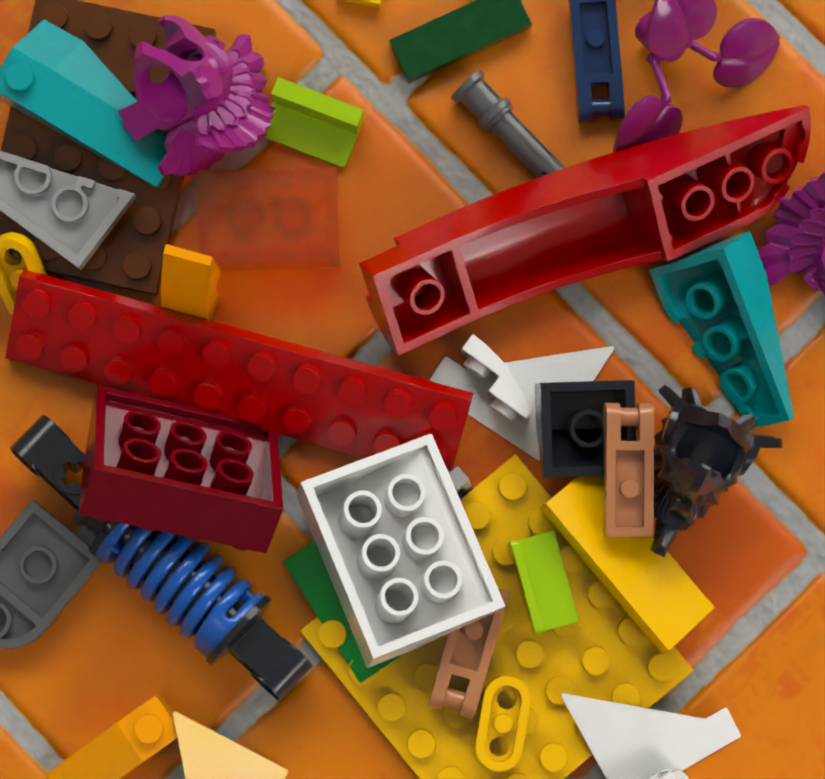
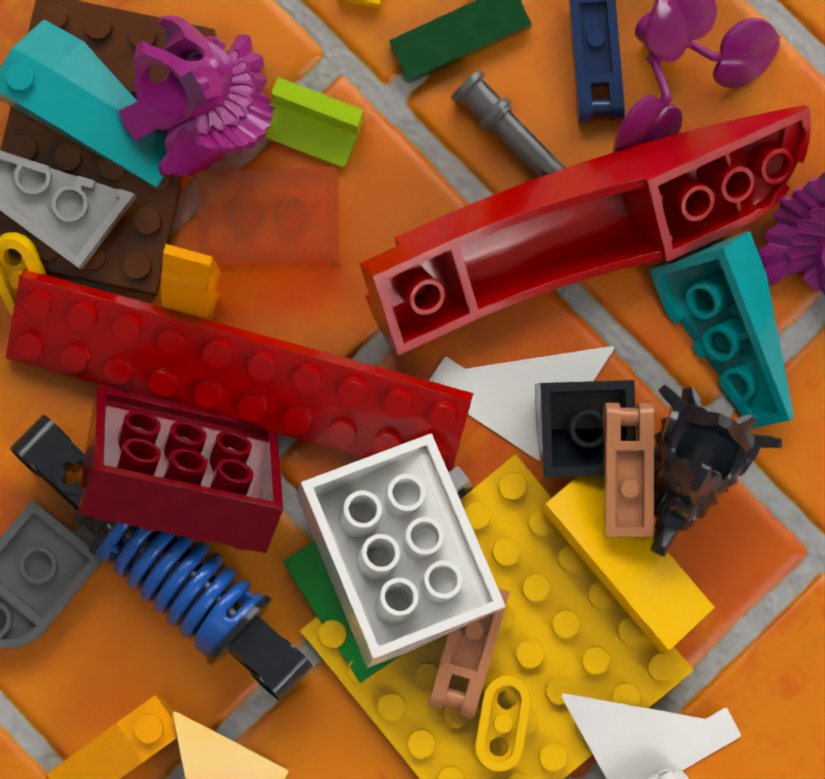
white slope [461,334,532,422] -> none
lime panel [508,530,579,635] -> none

